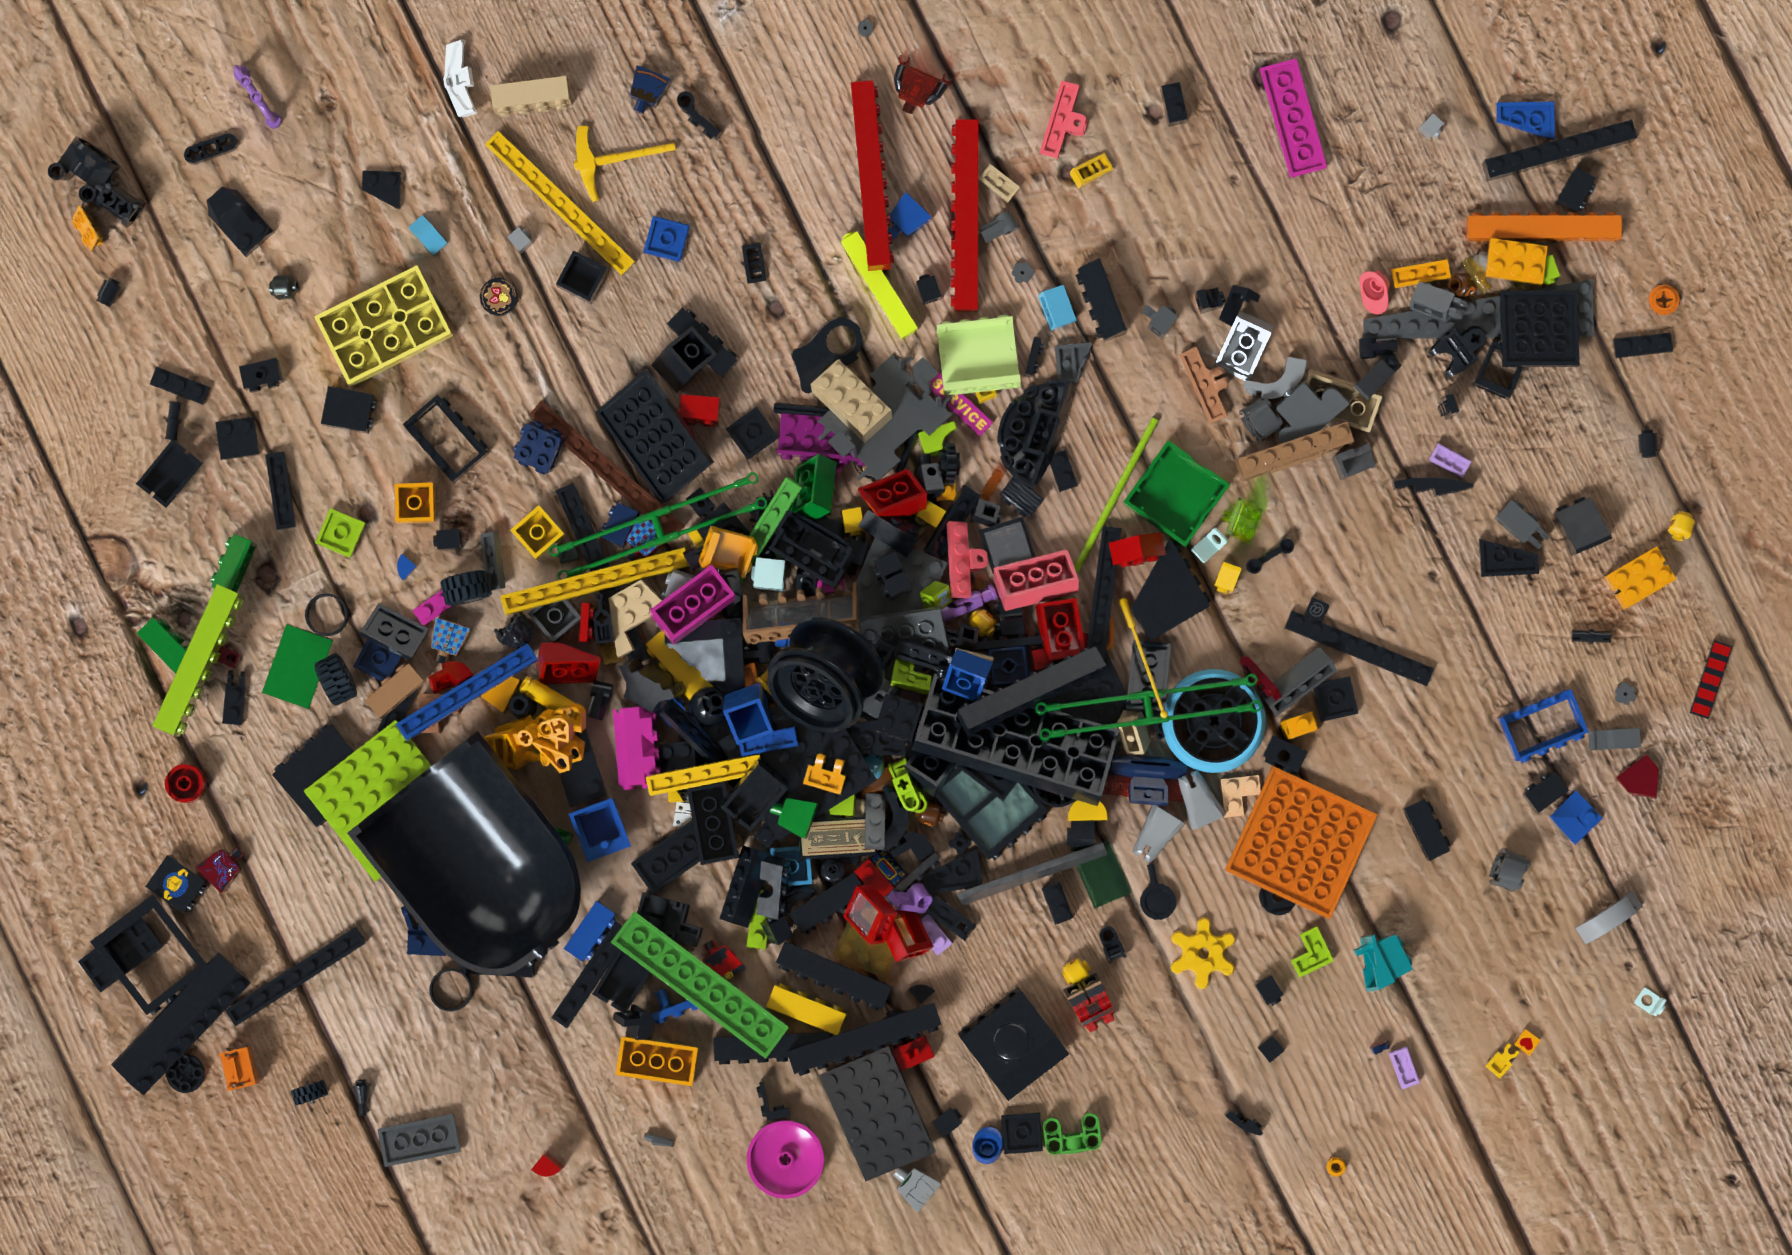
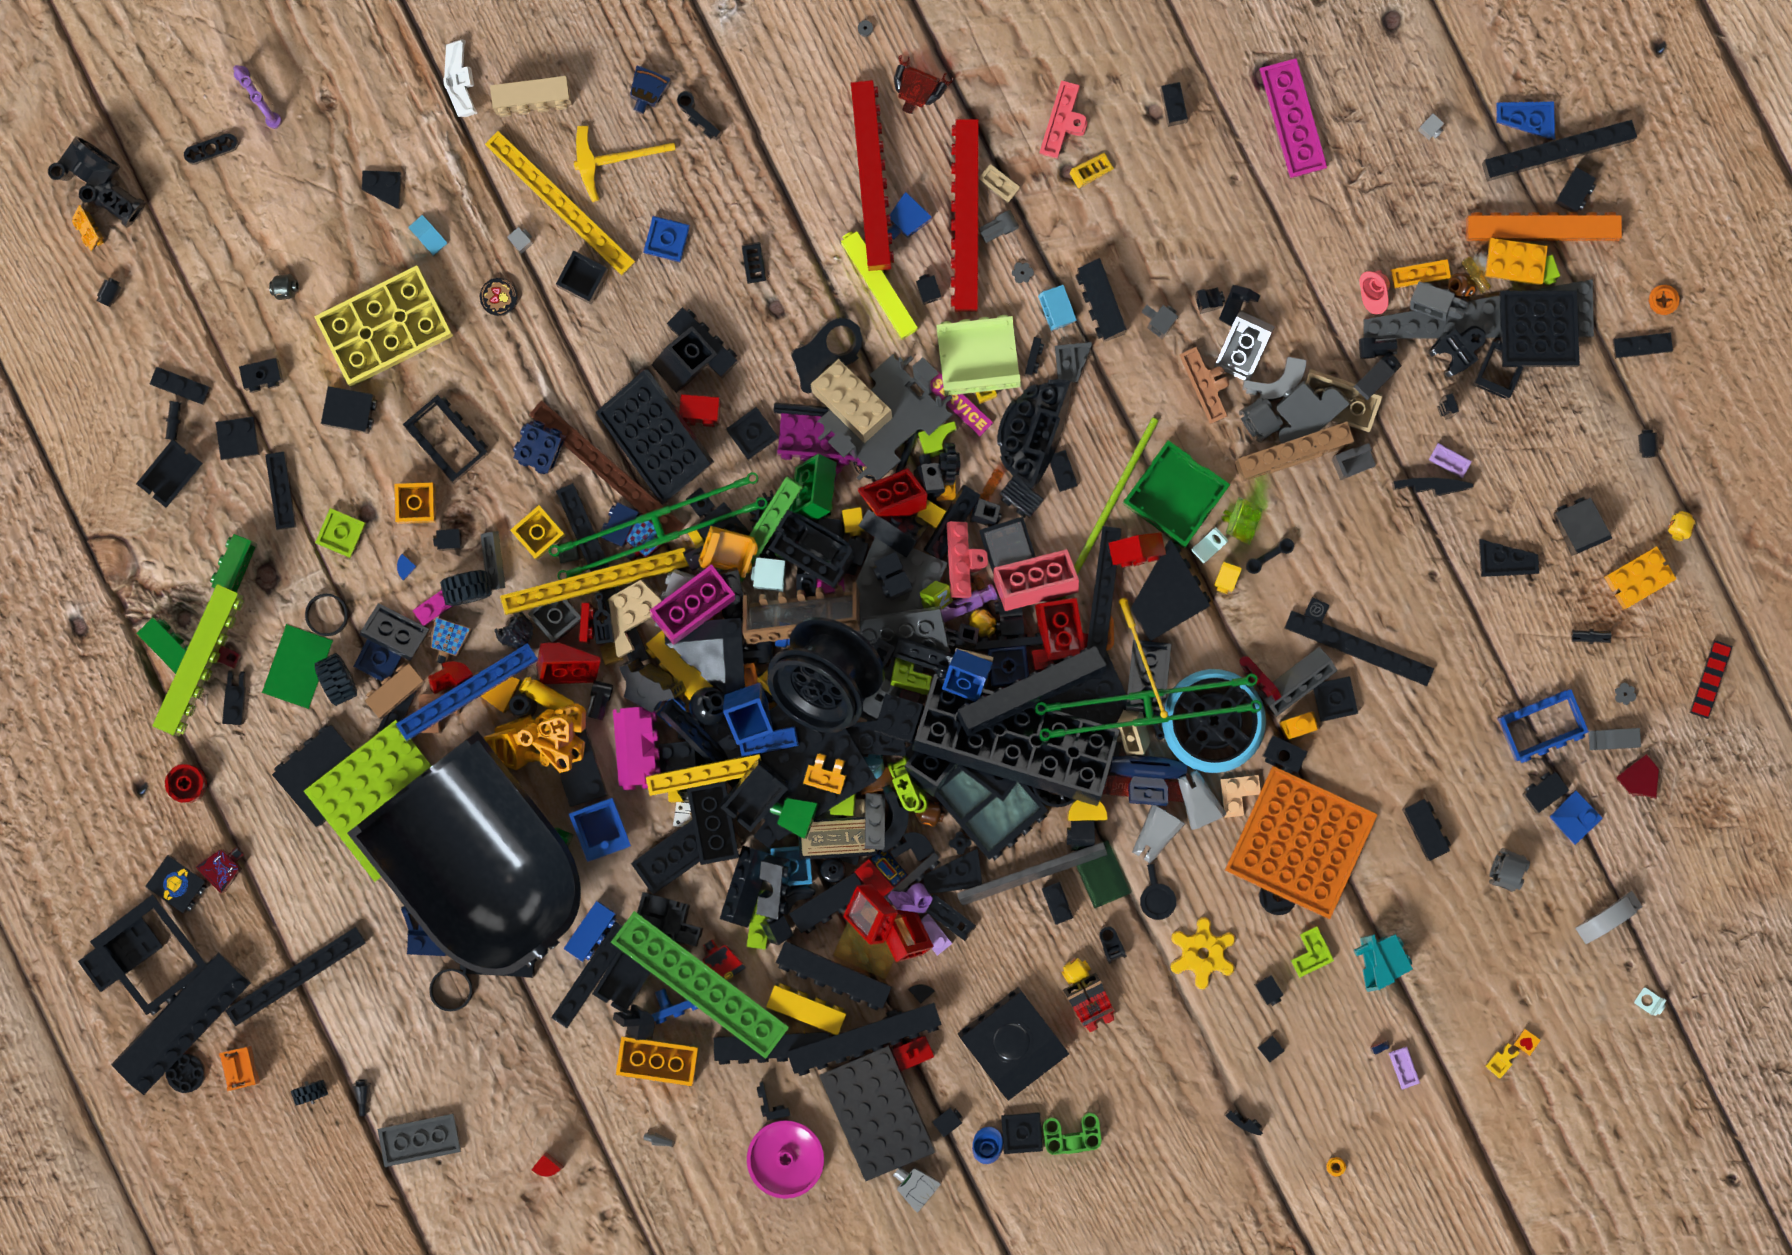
black slope [206,187,275,258] -> none
dark grey hinge [1494,500,1550,549] -> none

